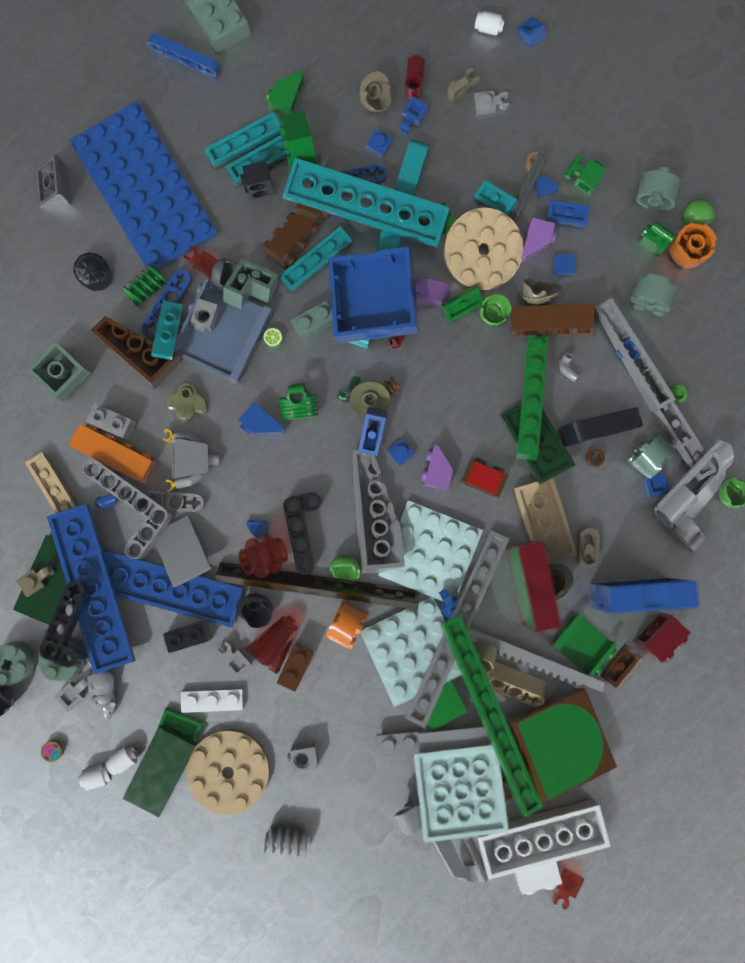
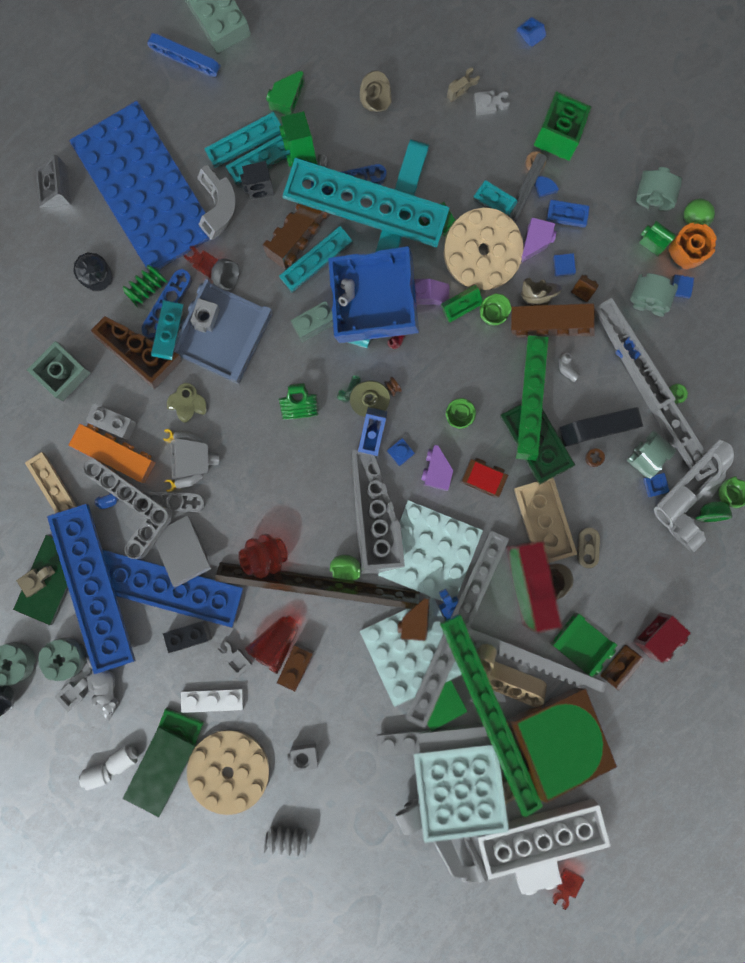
black beam [39,581,90,668] -> none
tile [41,740,64,762] -> none
sand green brick [223,258,278,310] -> none
black piece [236,592,273,628] -> none
blue slope [238,402,286,435] -> none
blue tile [247,521,268,541] -> none
tile [263,327,283,348] -> none
black beam [283,492,322,575] -> none
orange brick [325,600,369,649] -> none
blue plate [366,129,393,158] -> none
blue plate [399,96,429,135] -> none
dark red piece [405,55,425,100] -> none
white brick [475,11,505,36] -> none
green brick [564,155,607,196] -> none
blue tile [590,578,699,614] -> none
none -> light grey arch [197,165,235,241]
none -> light grey arm [338,278,355,306]
none -> reddish brown slope [398,597,430,641]
none -> bright green hair [445,398,476,429]
none -> green slope [533,91,591,161]
none -> reddish brown tile [571,275,599,303]
none -> blue tile [671,274,694,299]
none -> green cap [695,501,733,522]

